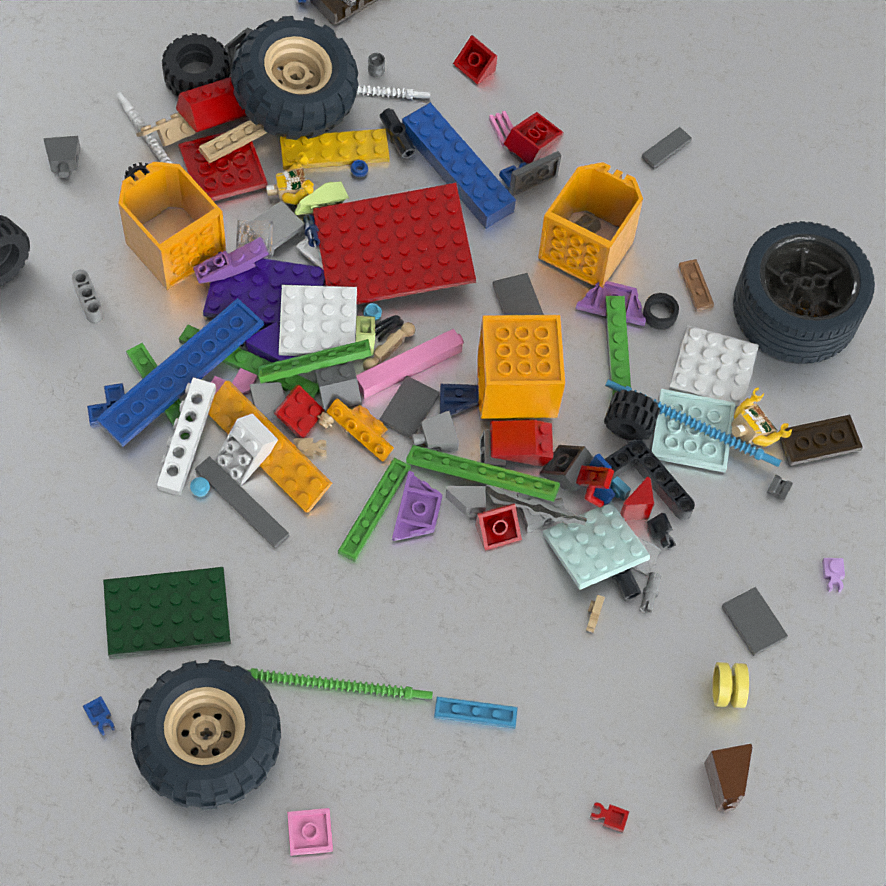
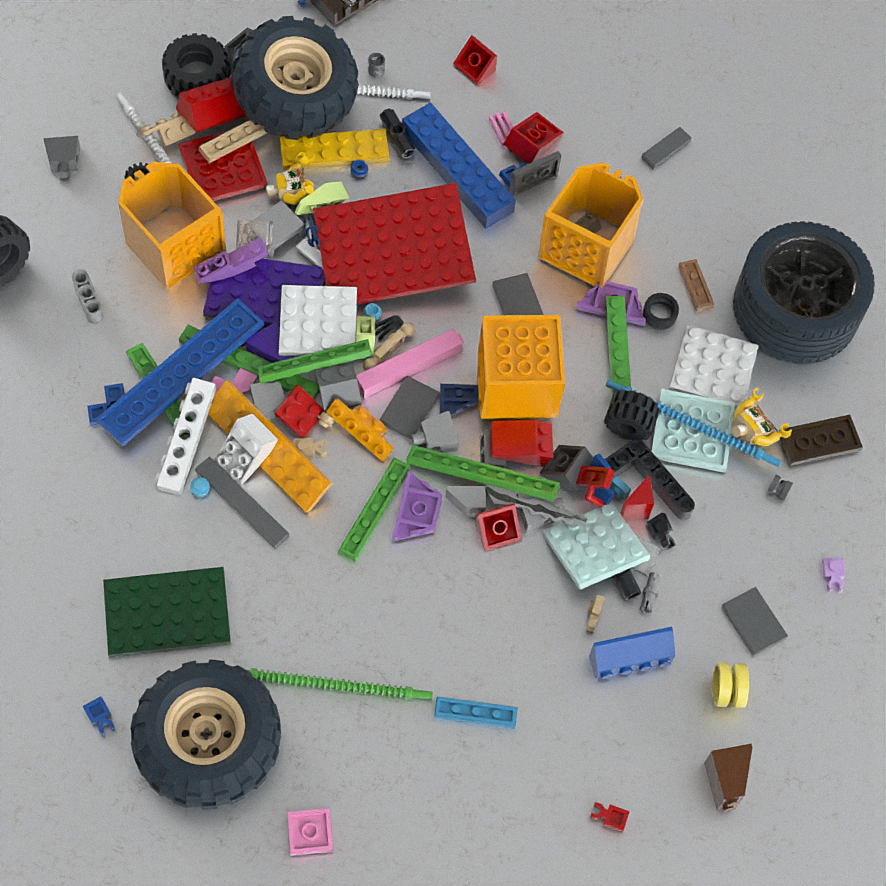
none -> slope [589,626,675,679]

